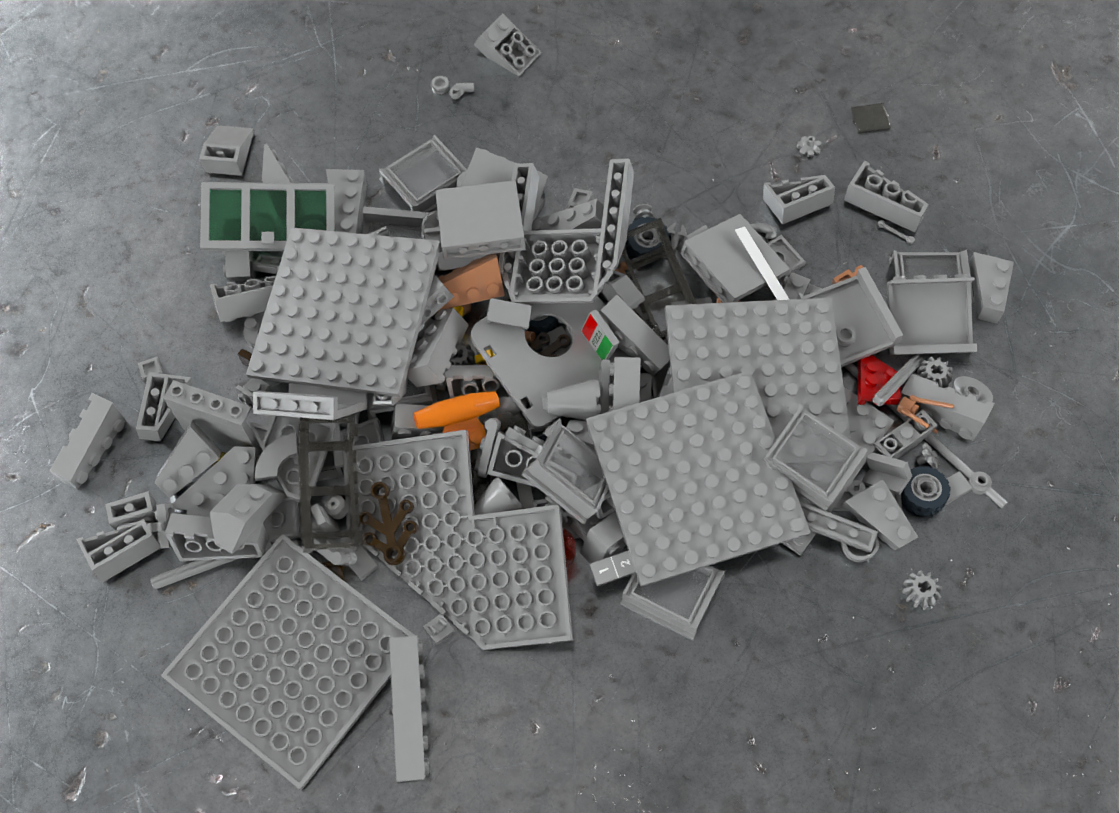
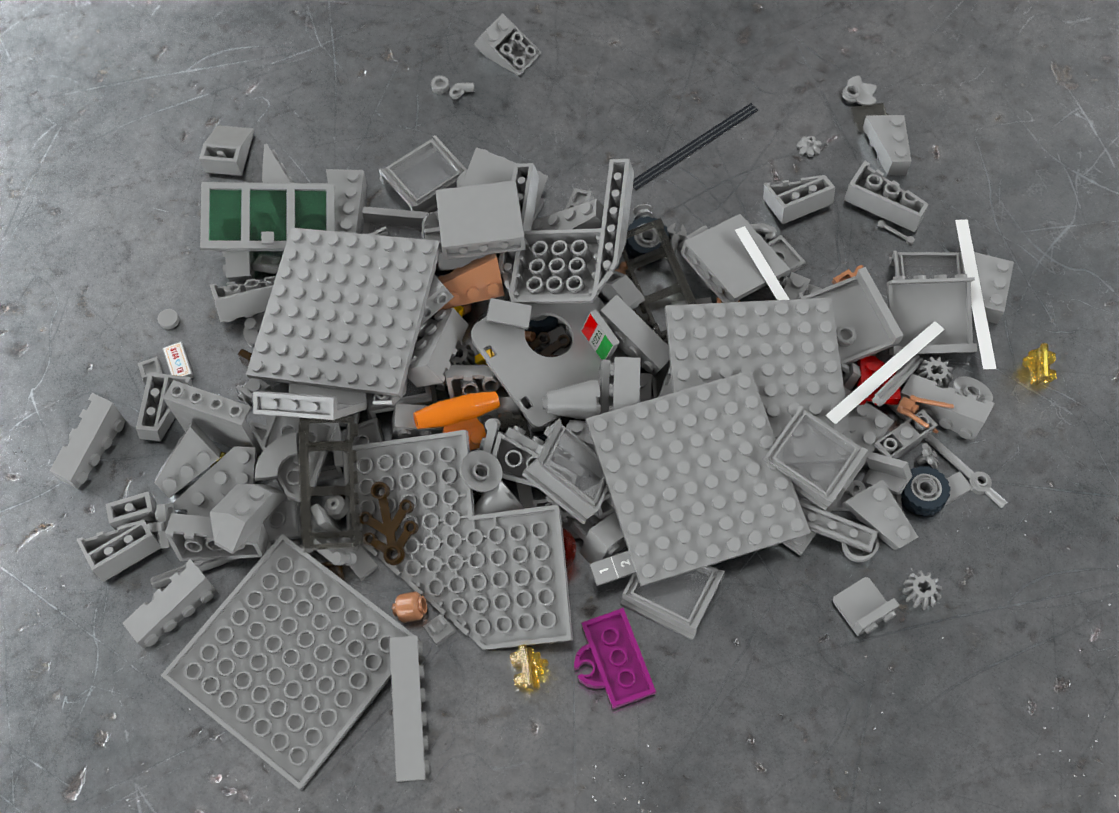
none -> light grey wedge [122,559,217,649]
none -> light grey tile [157,309,179,330]
none -> white tile [162,341,194,378]
none -> nougat head [392,592,427,623]
none -> light grey dish [460,450,502,492]
none -> clear yellow hips [510,644,549,690]
none -> magenta plate [574,608,656,709]
none -> black sticker [633,103,758,190]
none -> white sticker [825,321,944,424]
none -> light grey bracket [833,577,900,636]
none -> light grey tile [841,363,861,391]
none -> light grey plate [842,75,877,106]
none -> light grey wedge [862,115,911,176]
none -> white sticker [955,220,996,369]
none -> clear yellow hips [1022,343,1057,385]

